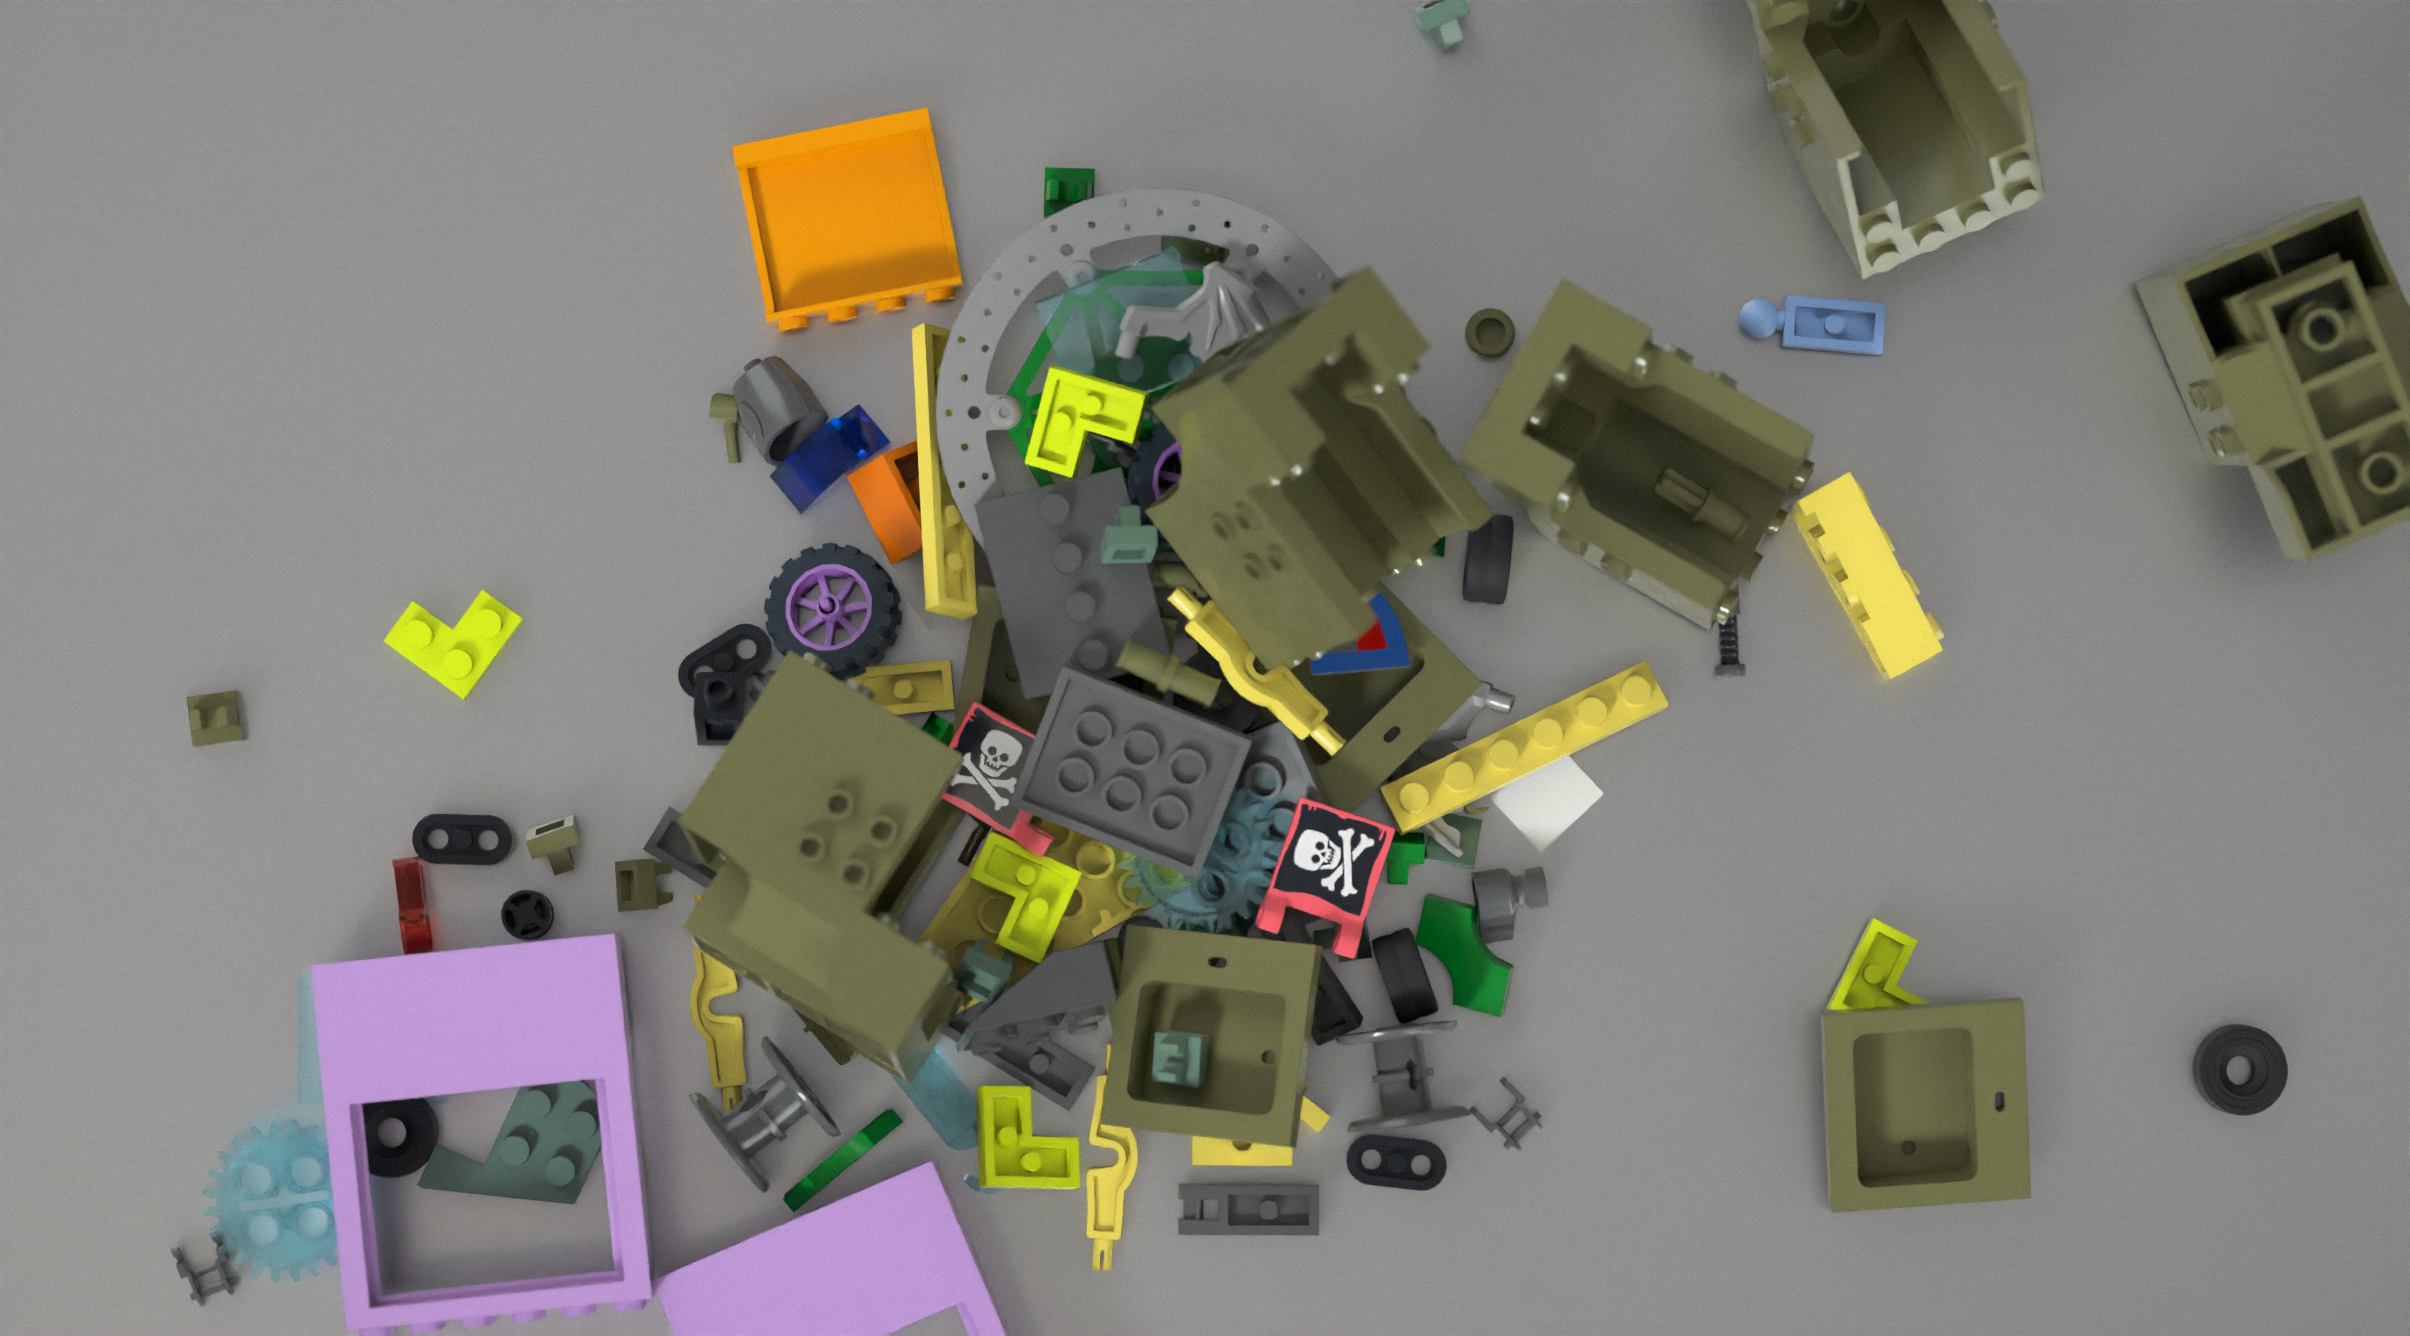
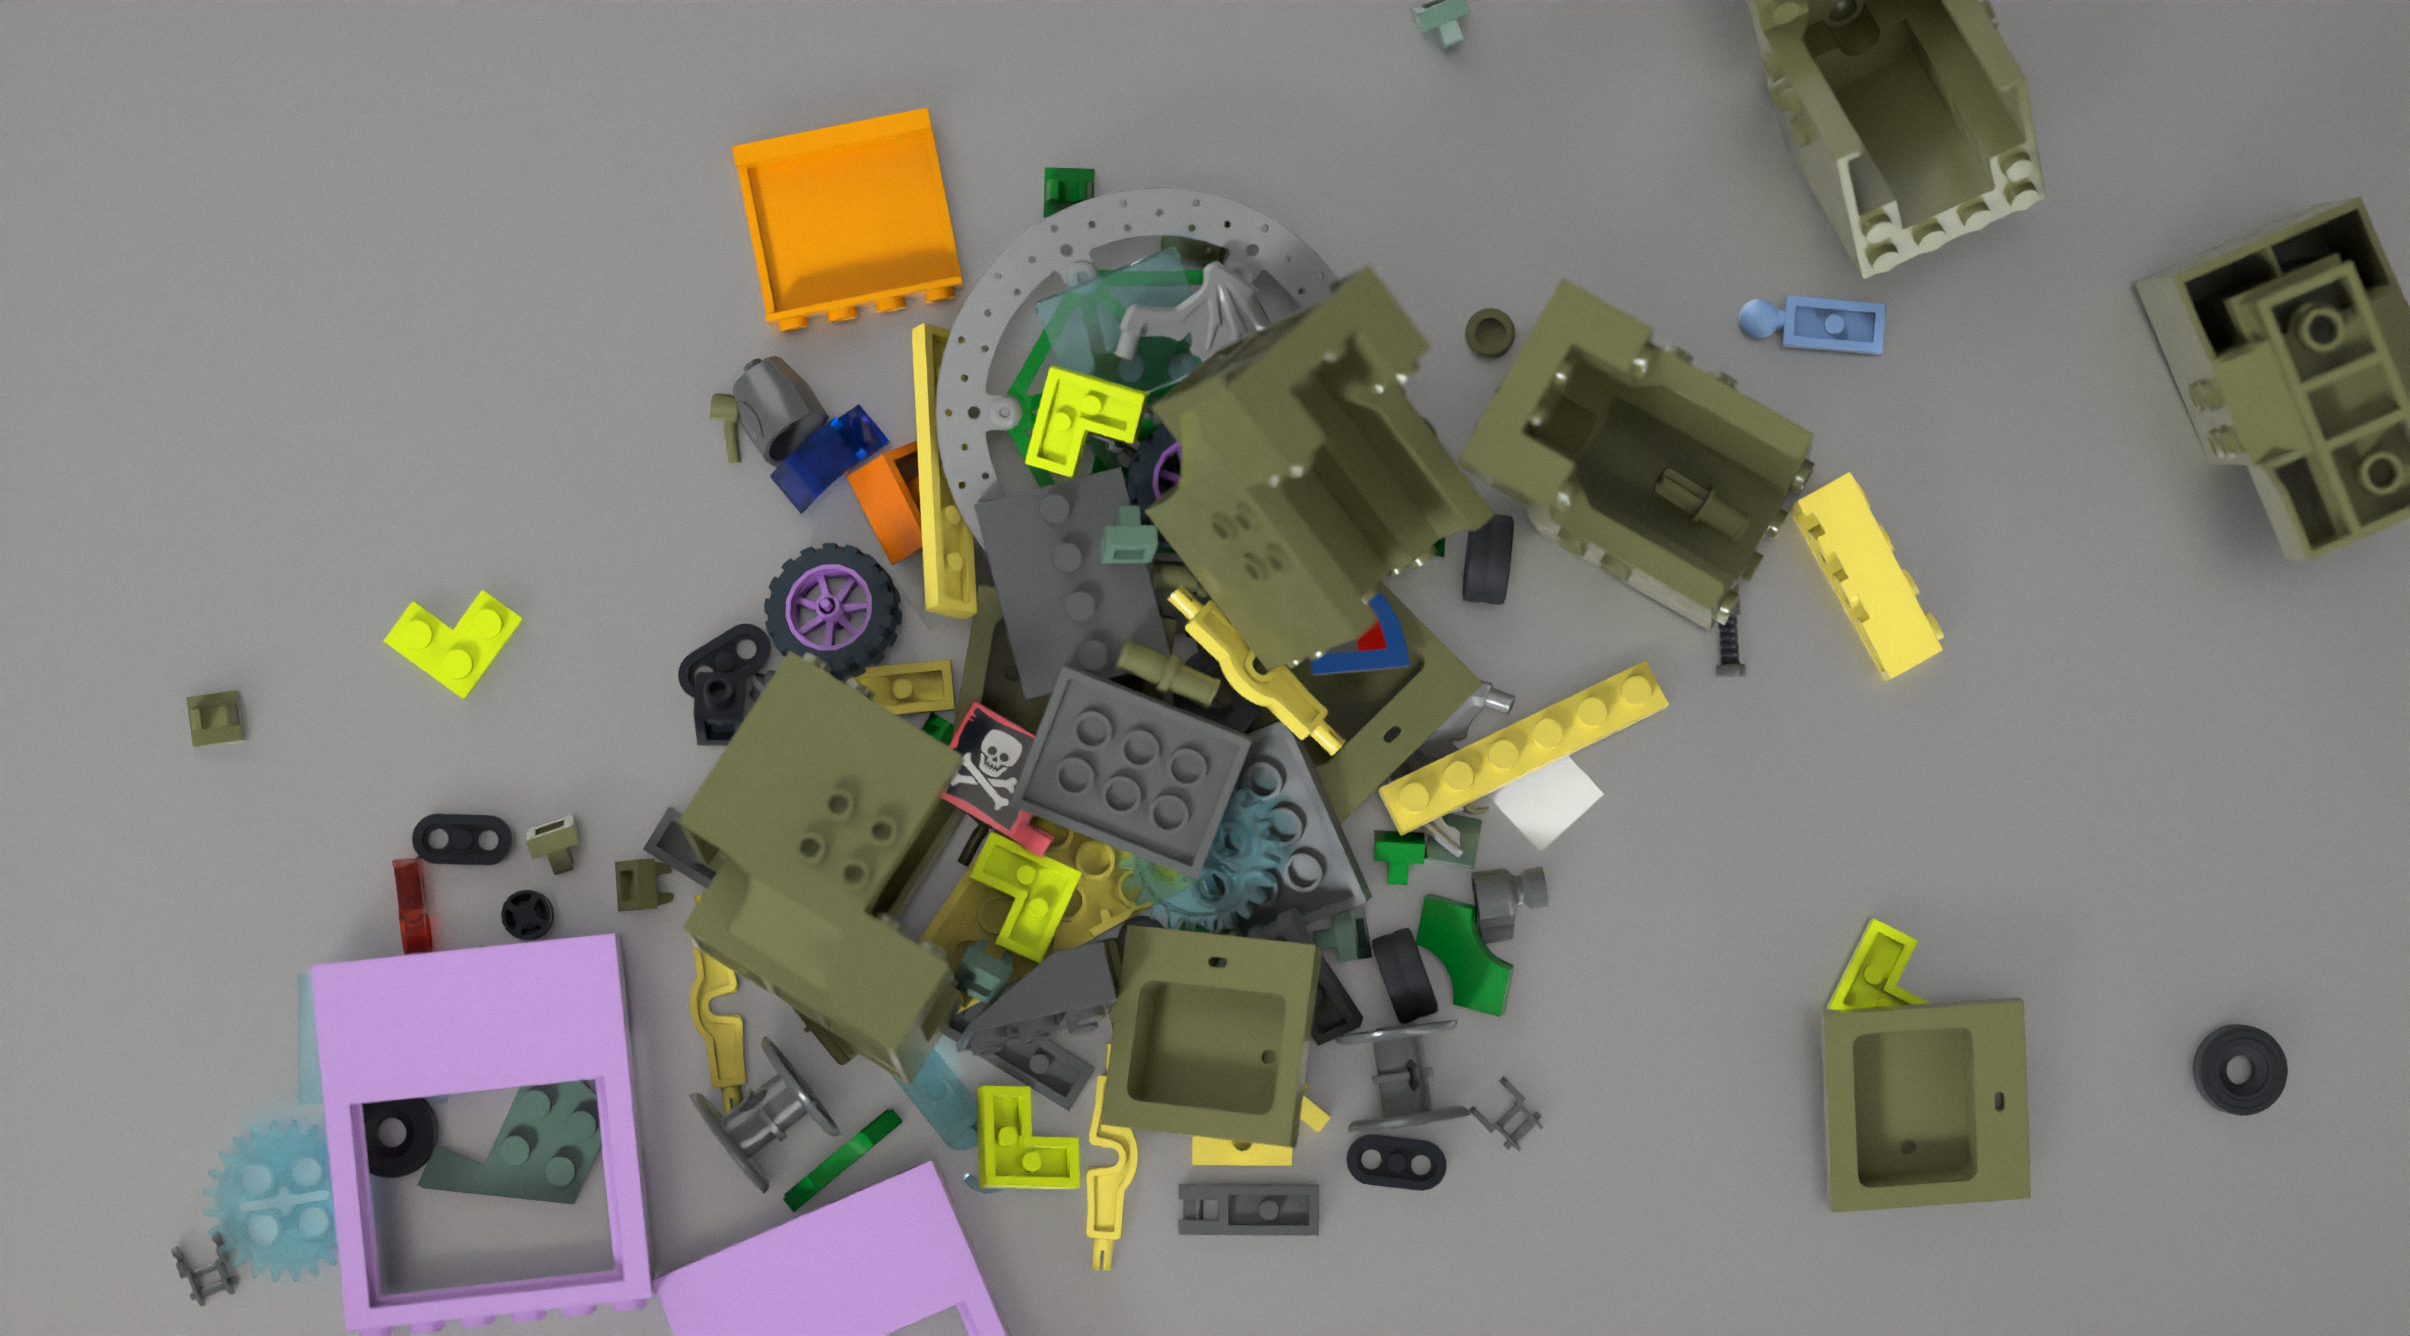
sand green tile [1152,1029,1209,1087] -> none
flag [1254,797,1395,959] -> none

